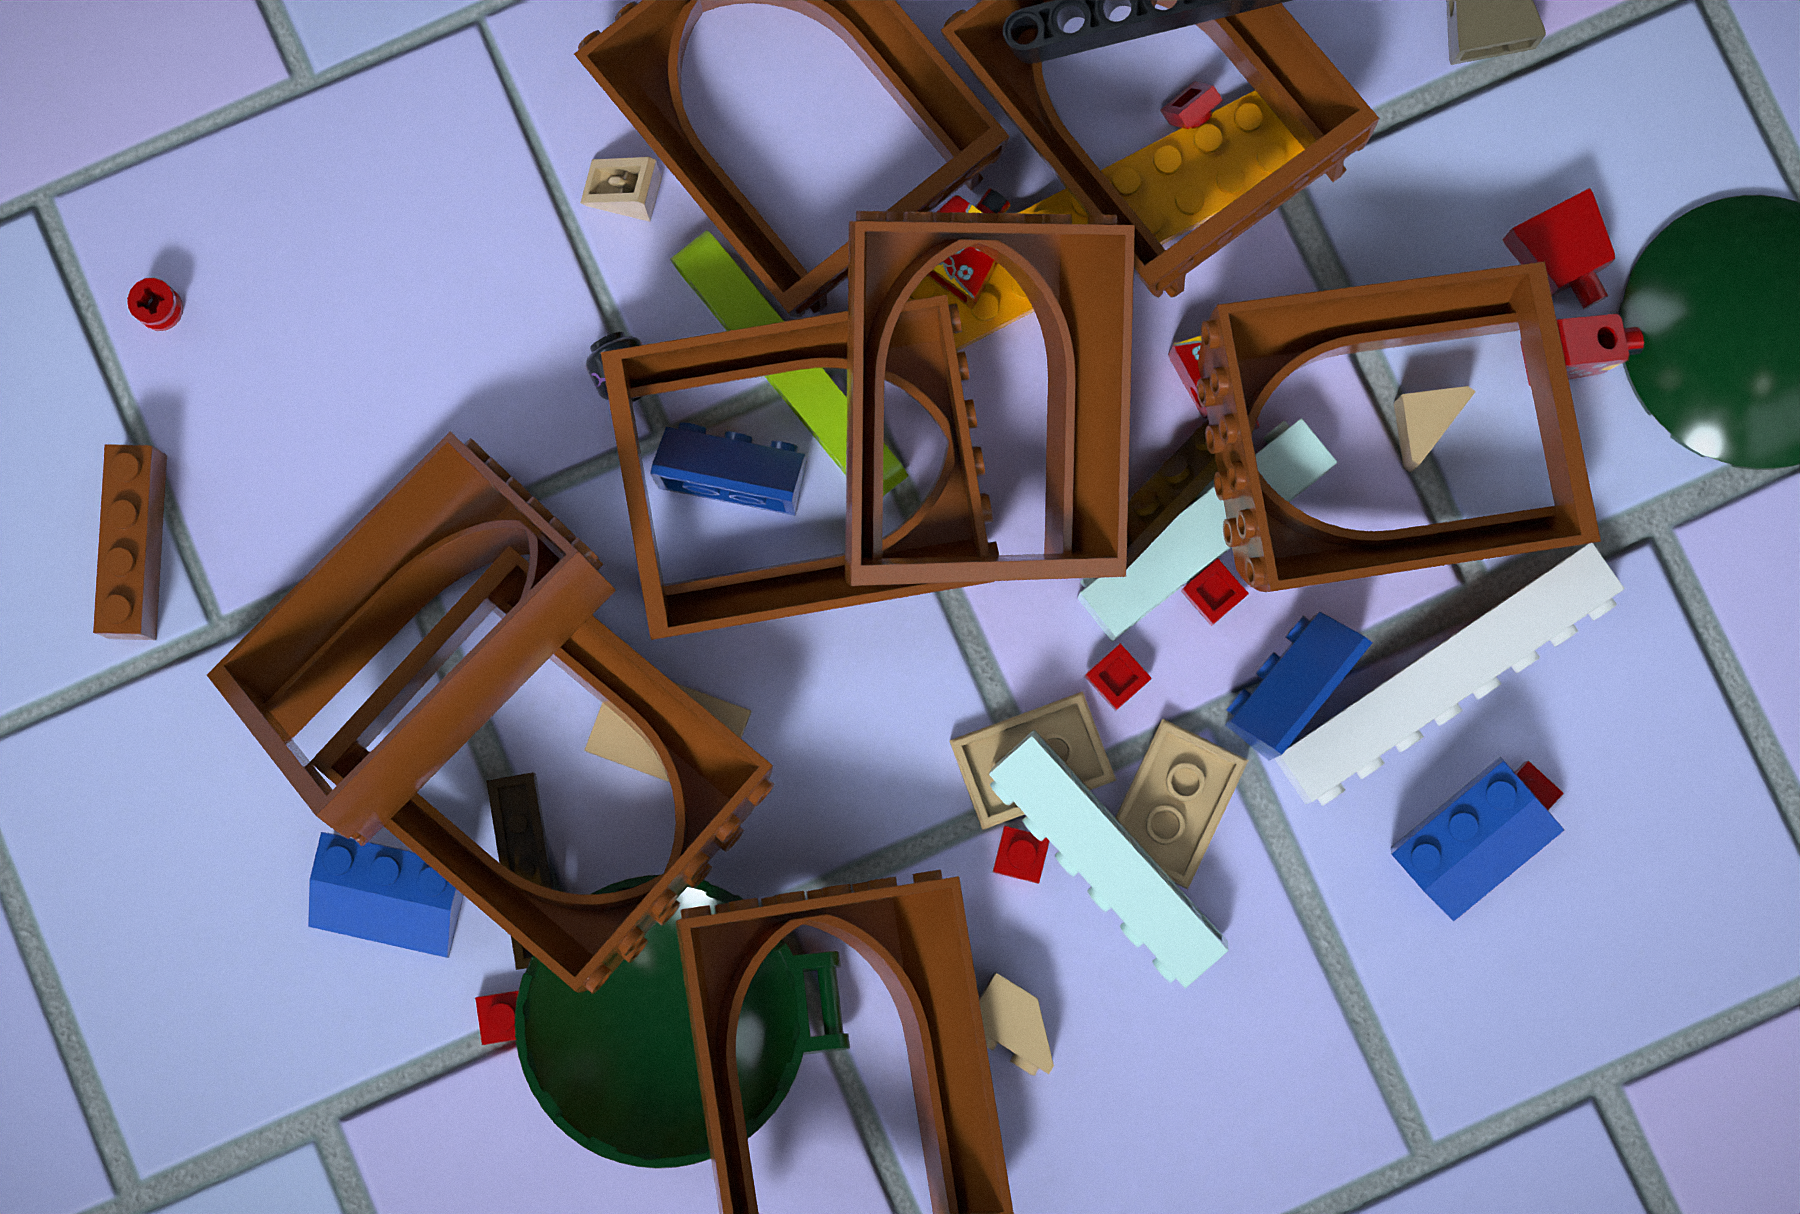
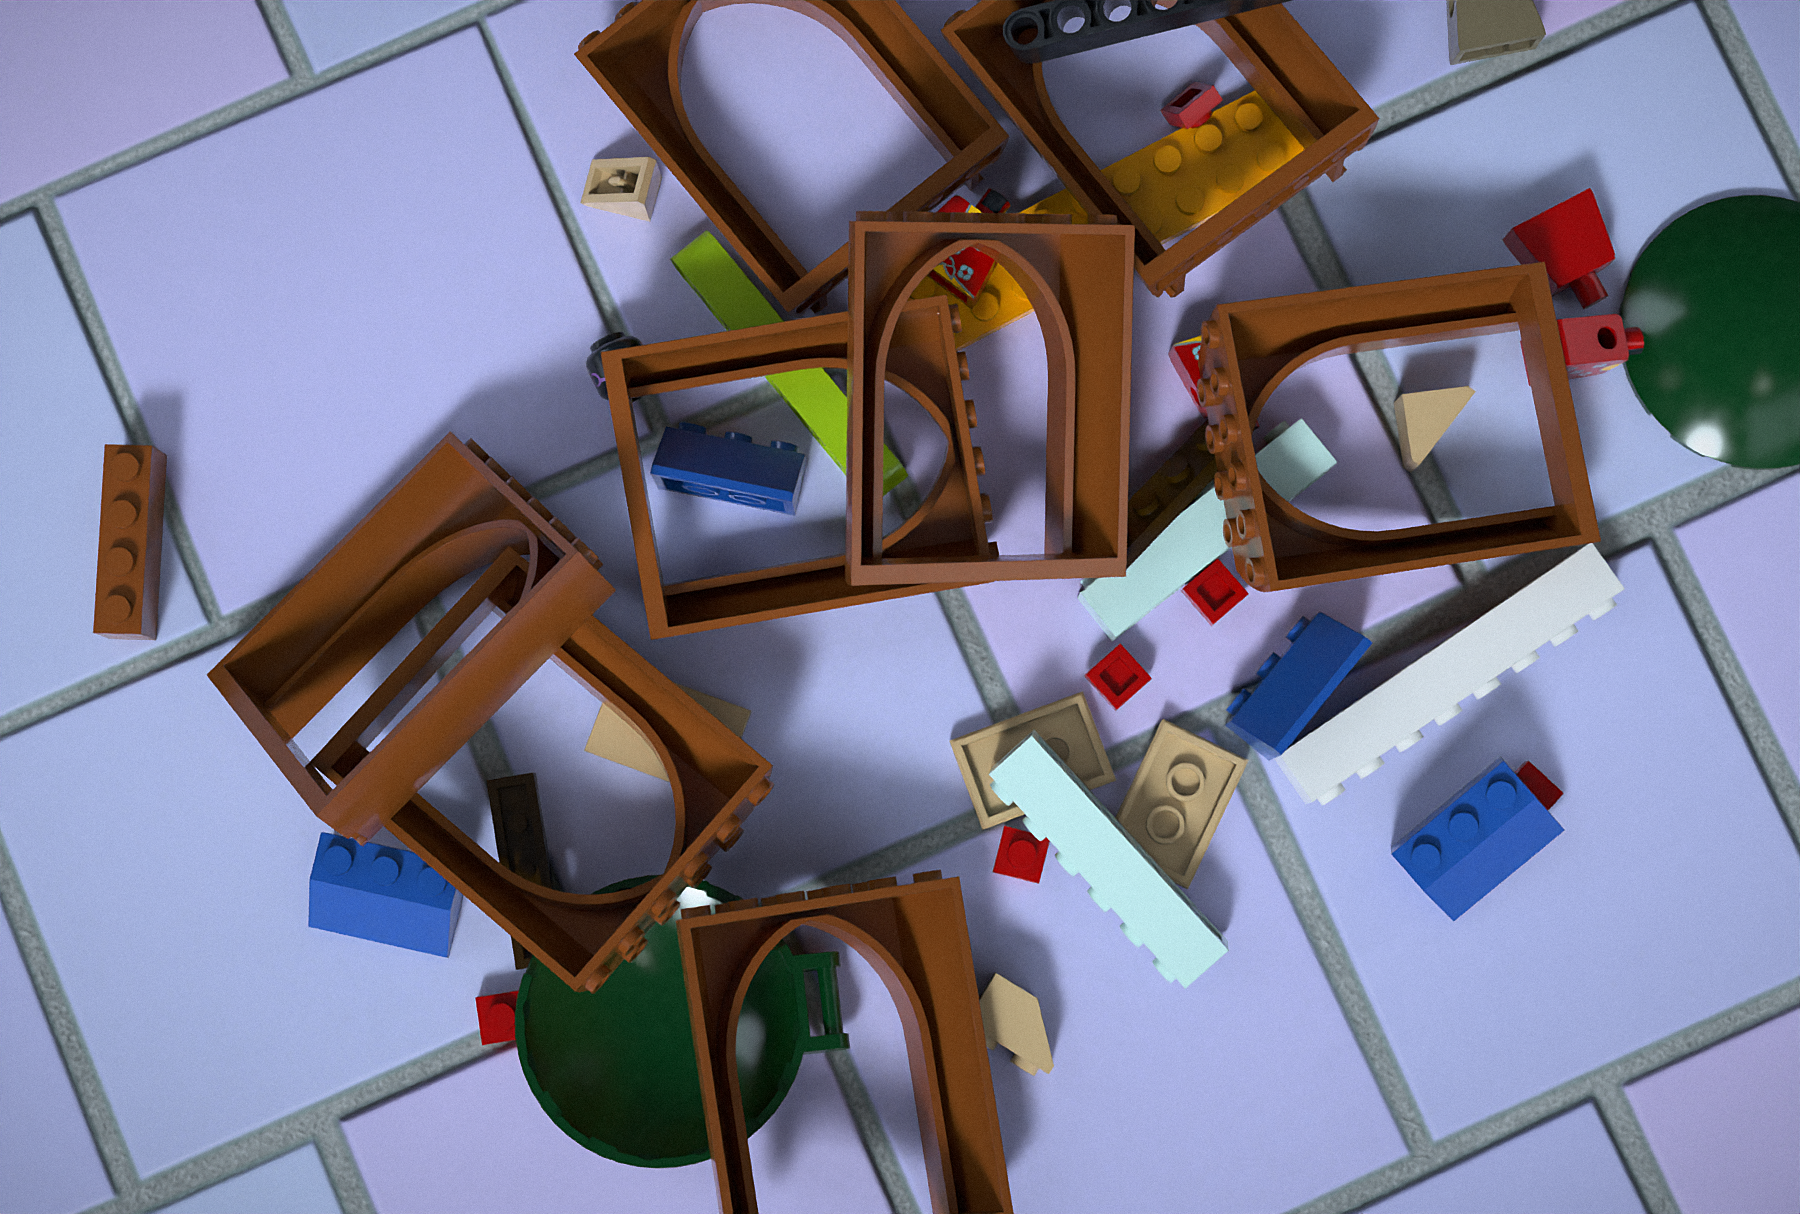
red wheel [127,278,183,331] -> none

